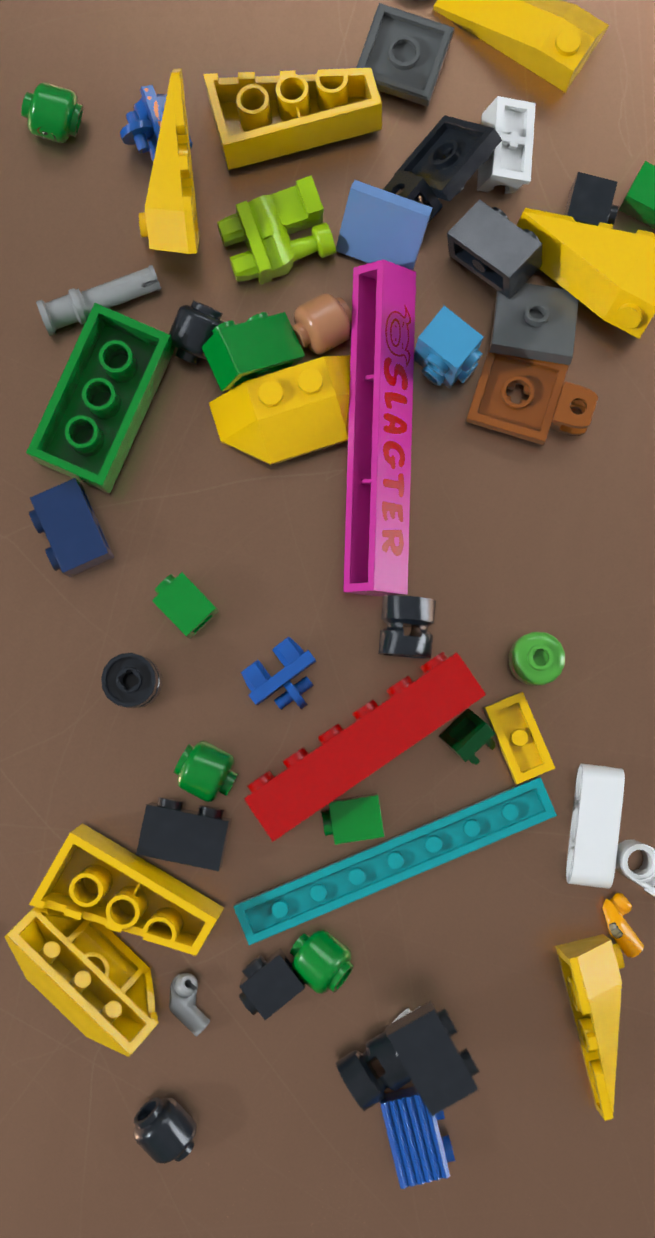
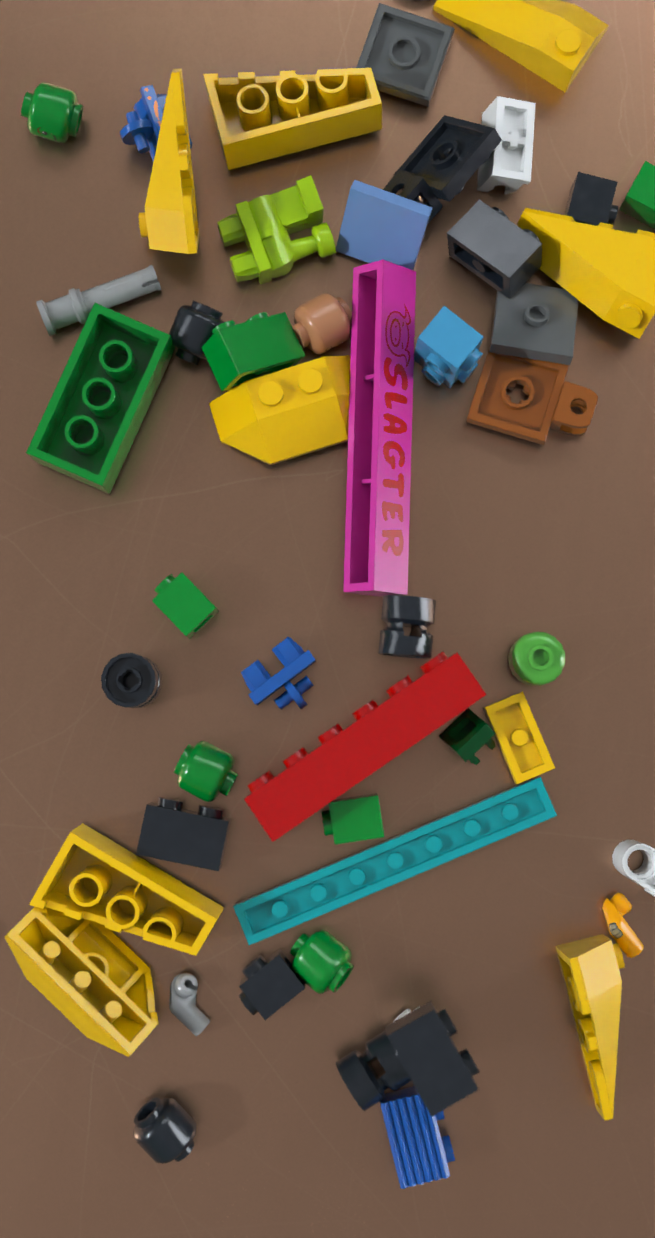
dark blue brick [29,478,114,577] -> none
white beam [566,763,625,889] -> none

